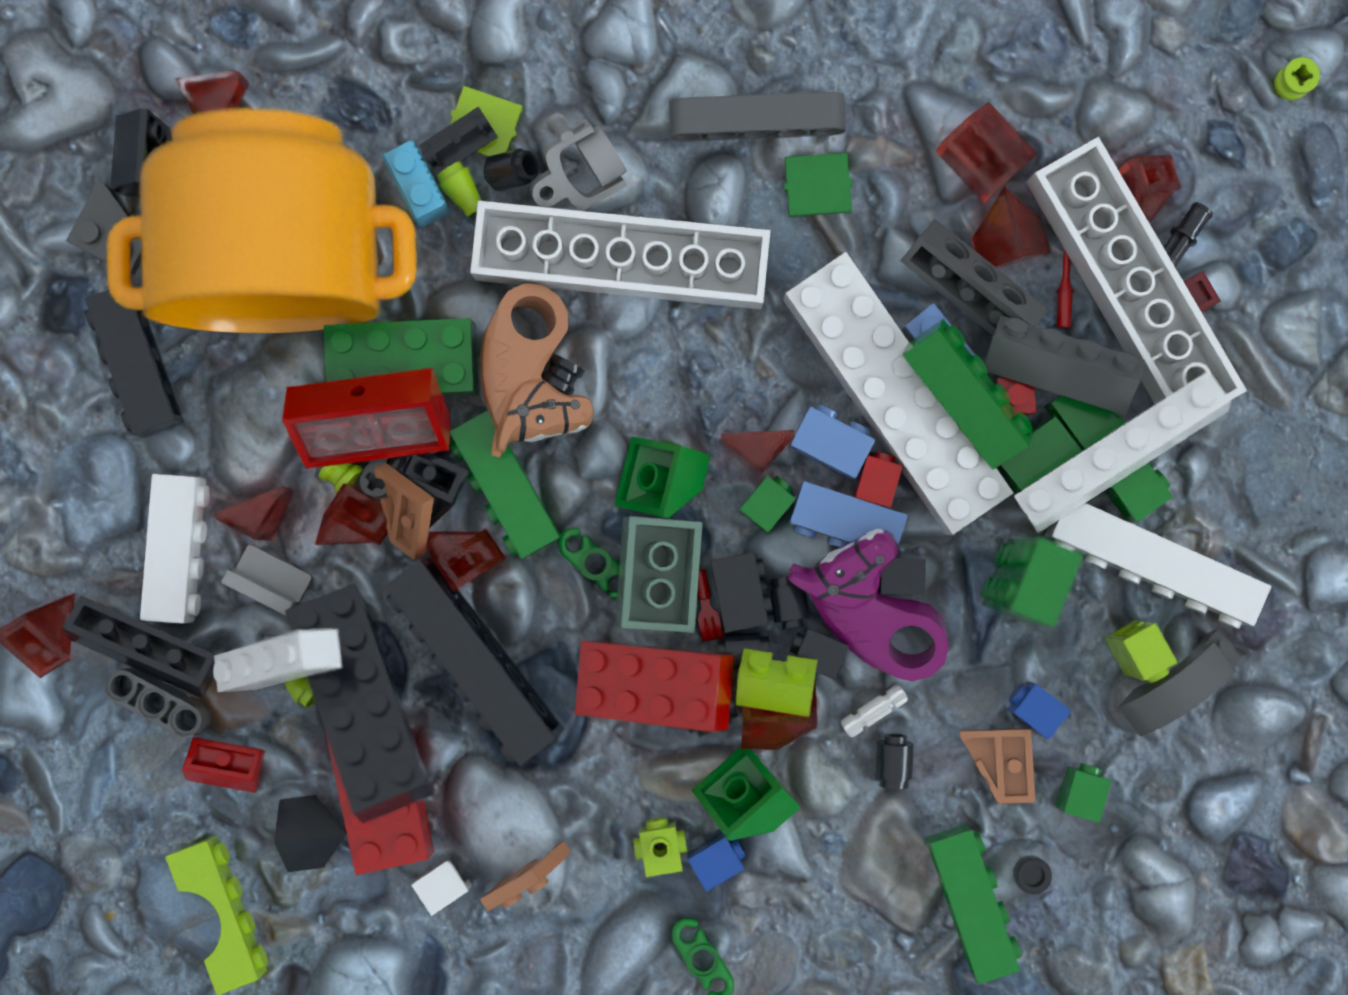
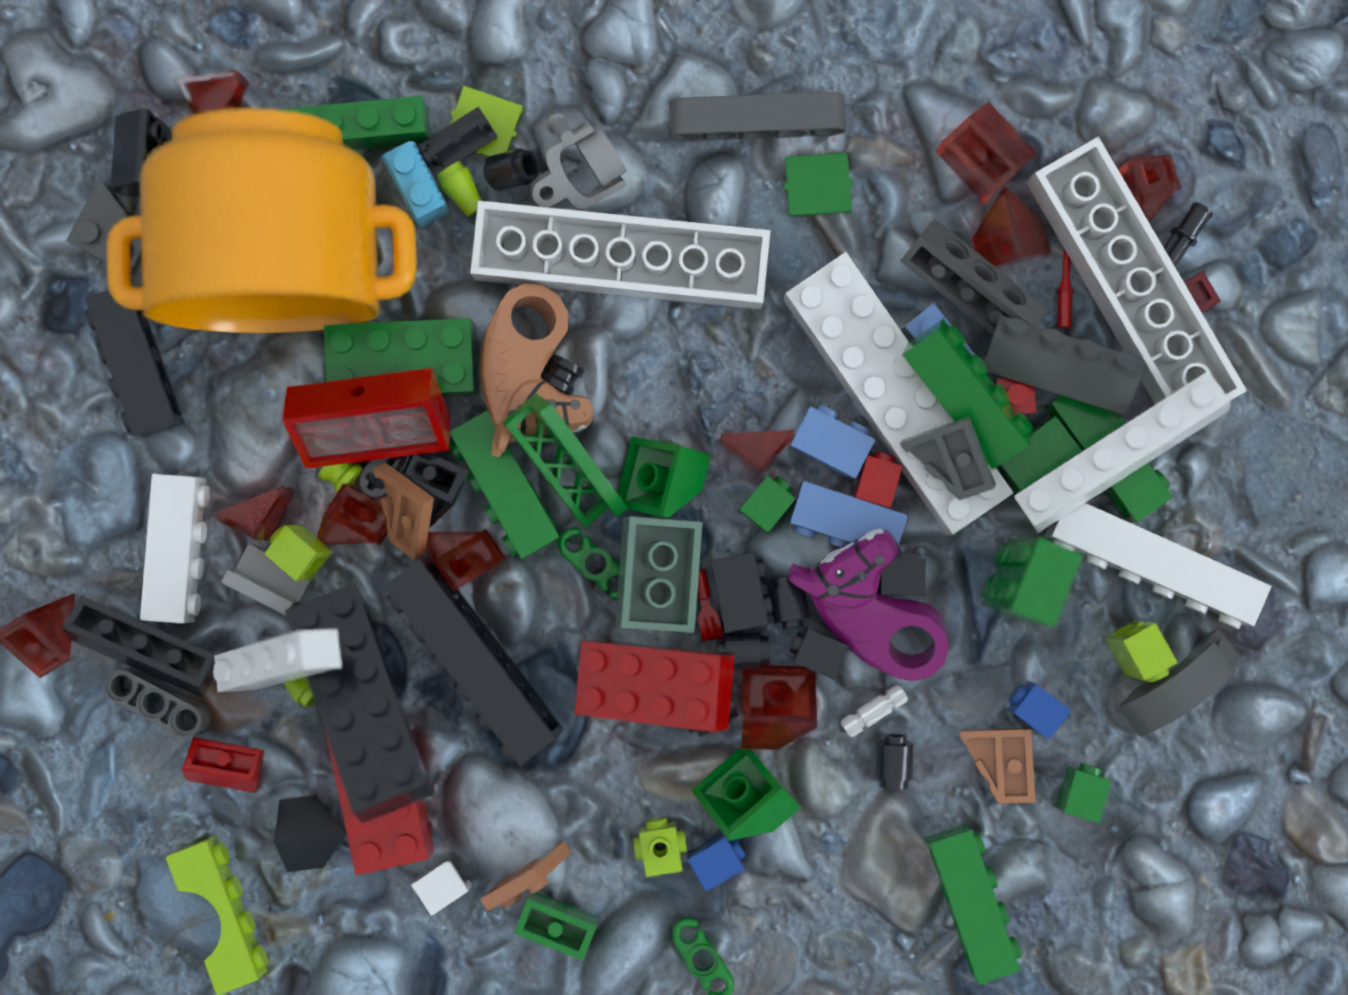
lime brick [736,648,817,717] -> none
black tile [1013,855,1052,894] -> none
lime wheel [1274,57,1320,101] -> none
none -> lime brick [264,525,333,581]
none -> green brick [278,96,431,150]
none -> green fence [502,393,628,528]
none -> green brick [514,892,599,961]
none -> dark grey wing [900,416,996,500]

